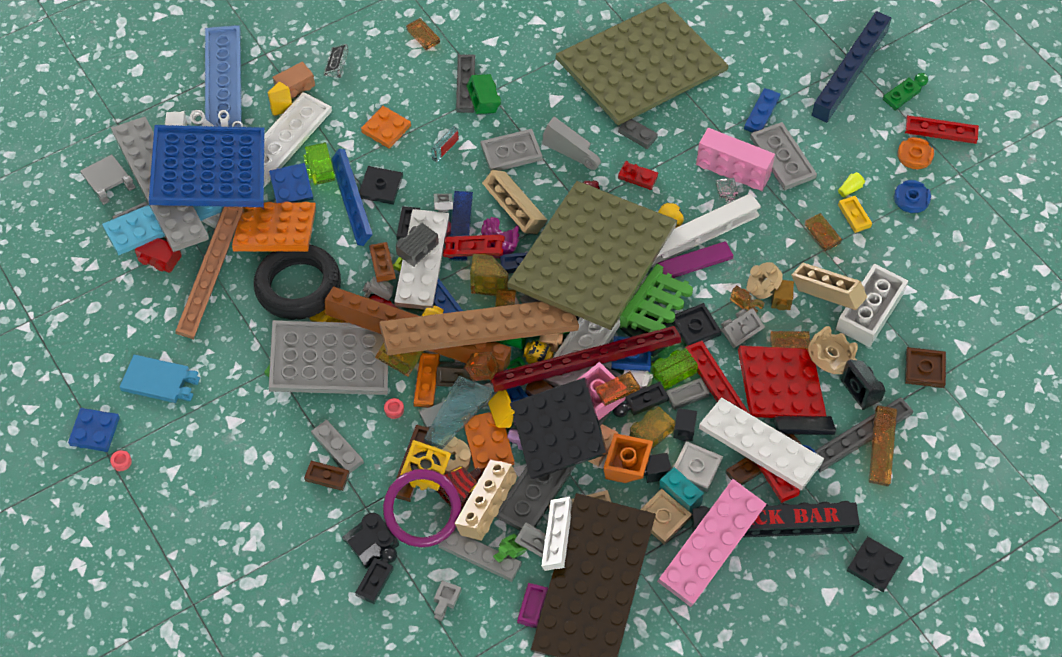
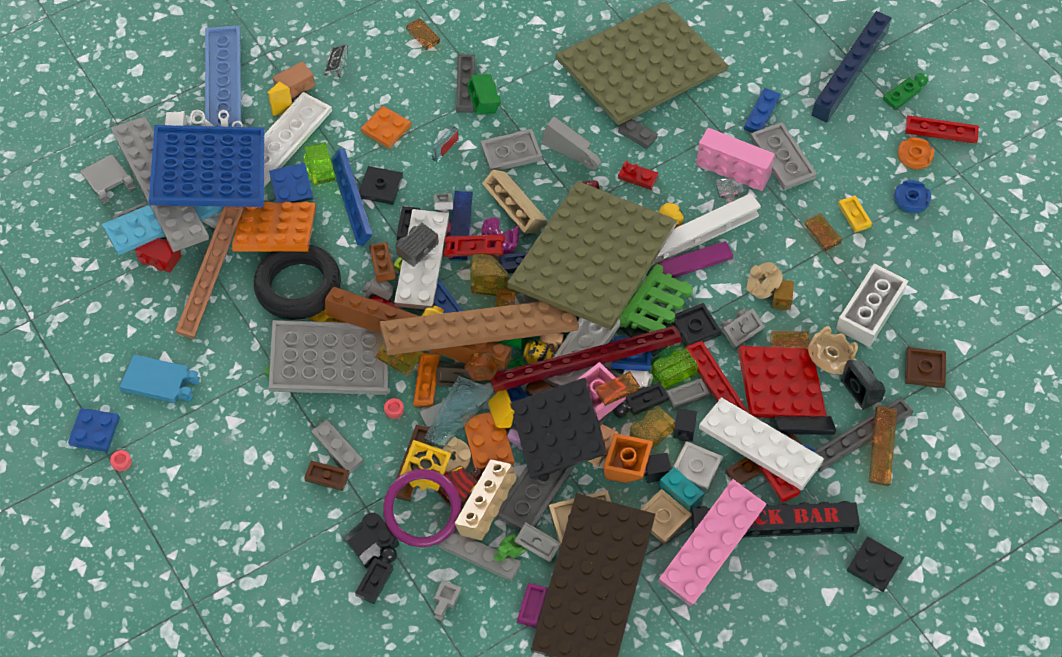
white plate [542,497,573,571] -> none
clear orange plate [730,285,765,314] -> none
tan brick [791,263,867,310] -> none
neon yellow cone [838,172,865,198] -> none

